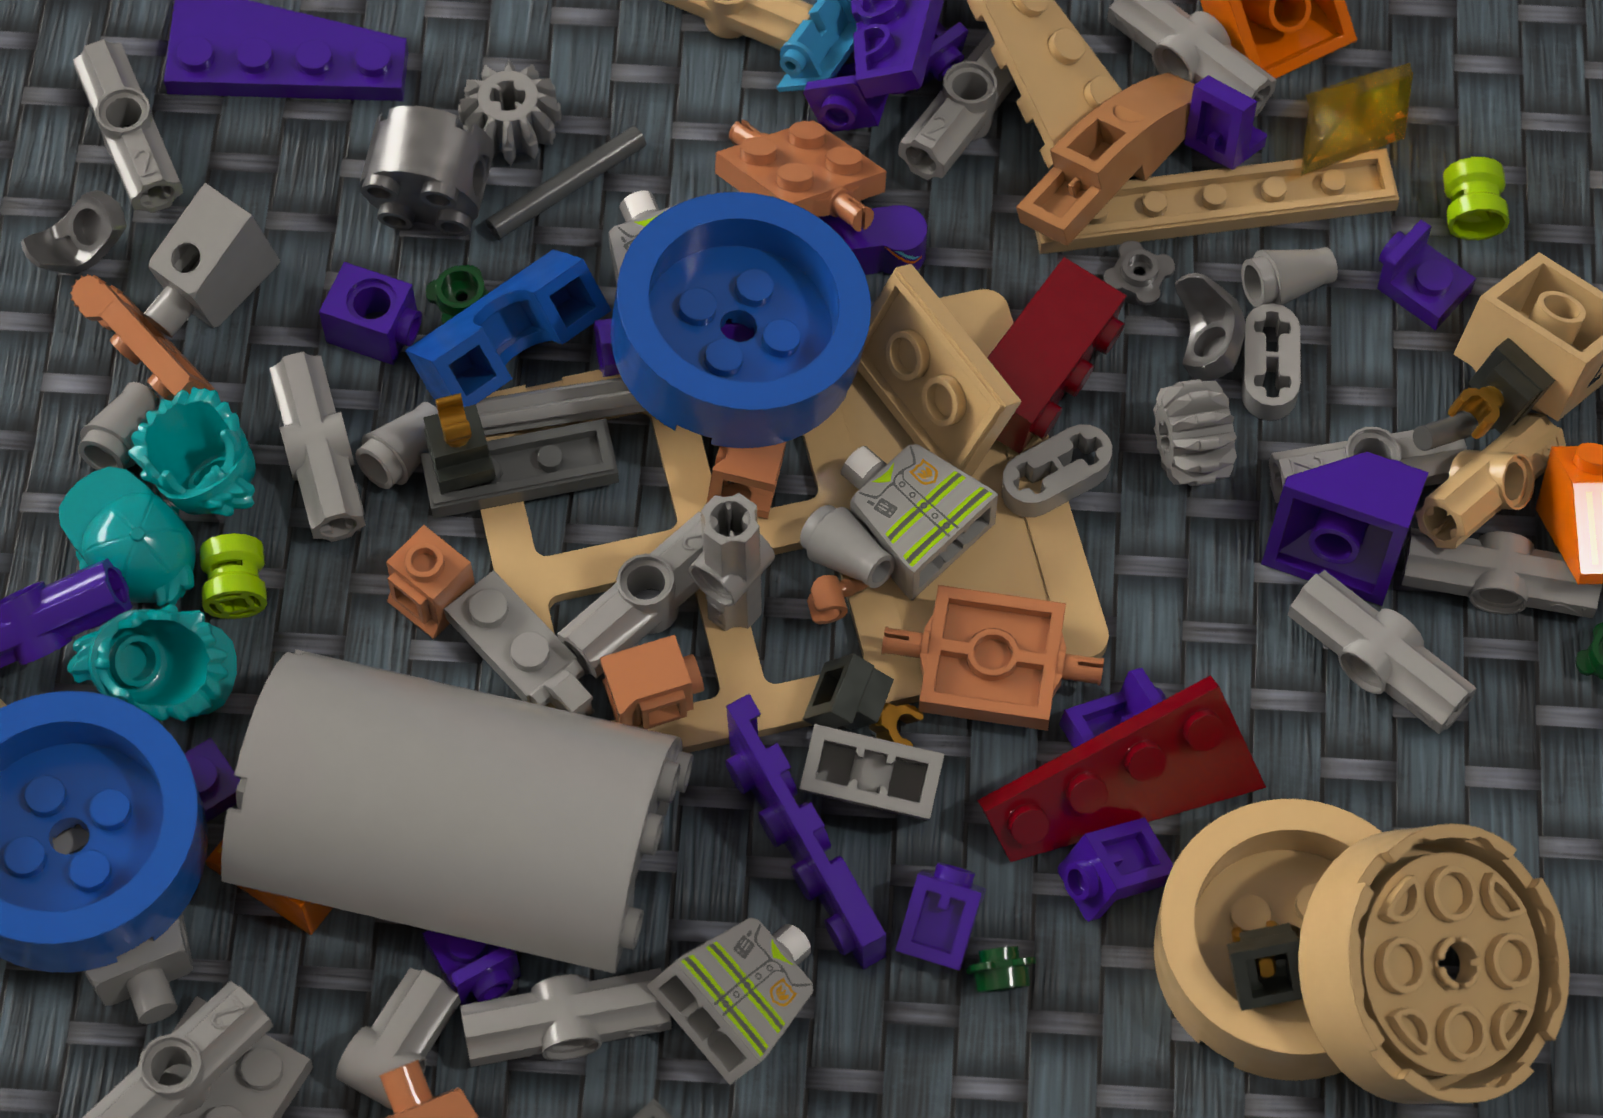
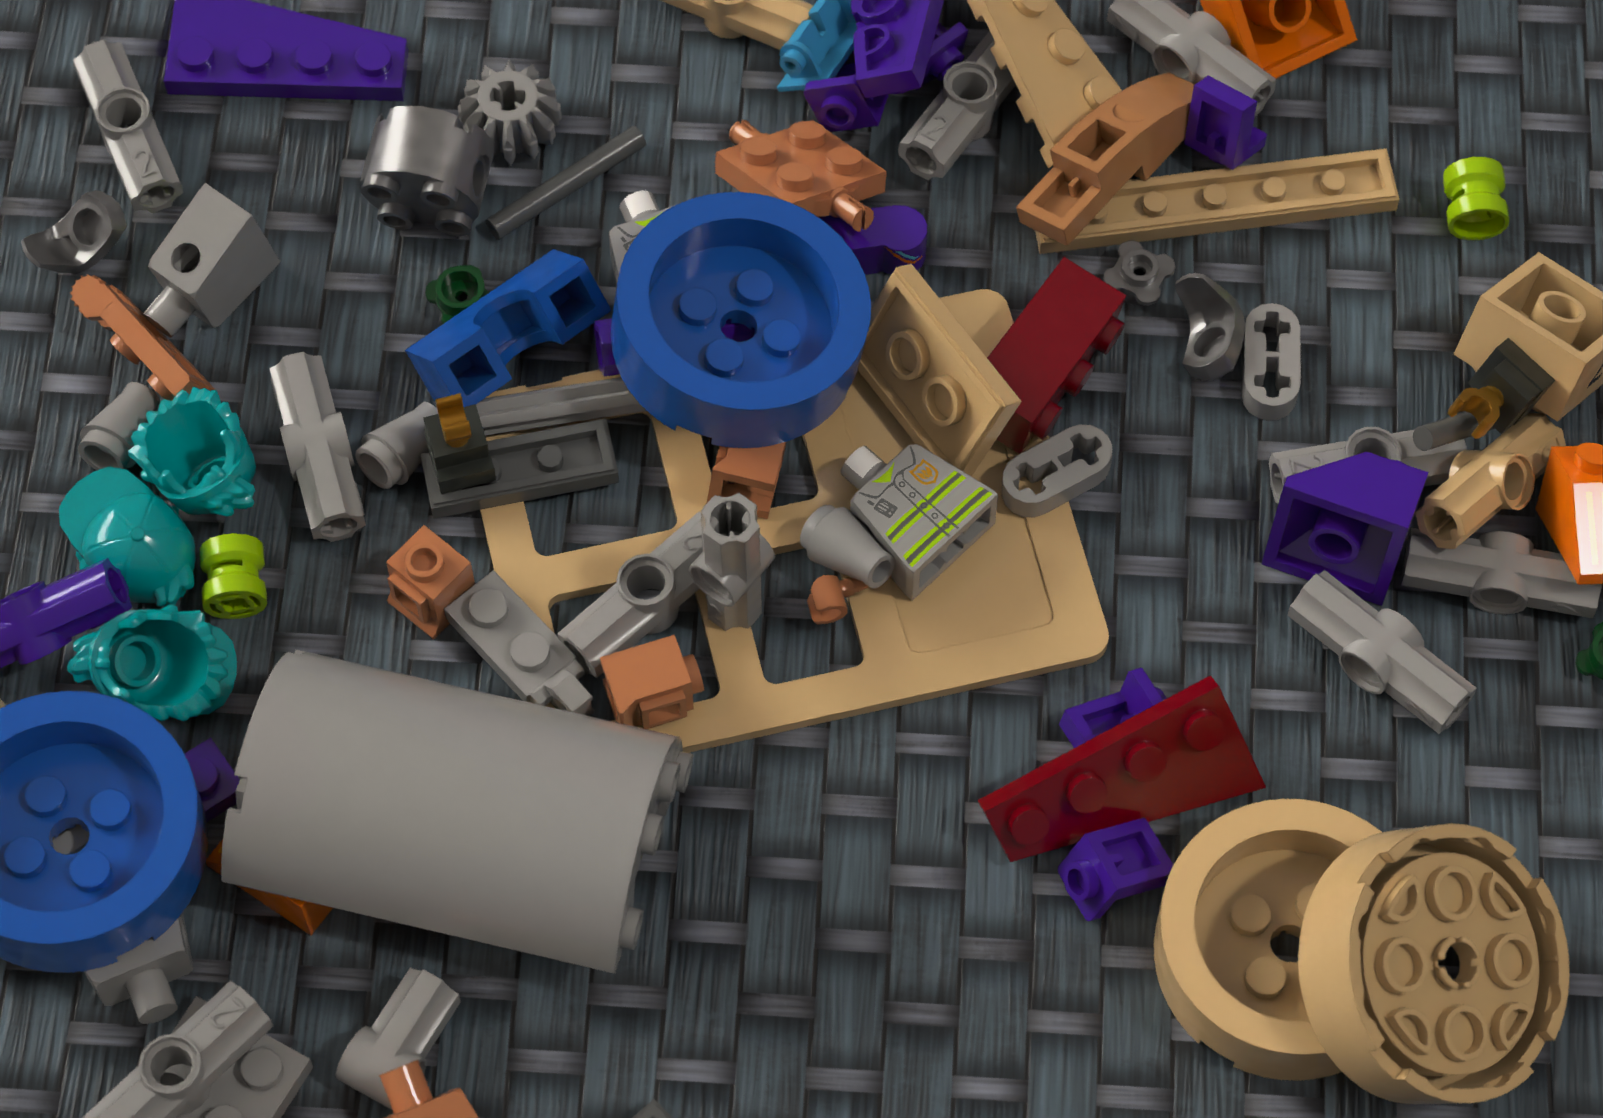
dark purple brick [319,262,422,365] -> none
dark purple bracket [422,930,521,1005] -> none
light grey piece [460,968,672,1067] -> none
light grey torso [646,917,813,1085] -> none
dark purple wing [725,693,886,970] -> none
light grey brick [799,724,944,821] -> none
pearl dark grey piece [802,653,924,746] -> none
nougat plate [882,585,1104,731] -> none
dark purple bracket [895,862,986,970] -> none
dark green plate [966,946,1036,993] -> none
light grey gear [1153,379,1237,486] -> none
pearl dark grey piece [1227,920,1303,1011] -> none
light grey cone [1241,247,1338,307] -> none
clear yellow slope [1301,62,1413,176] -> none
dark purple bracket [1377,219,1476,330] -> none

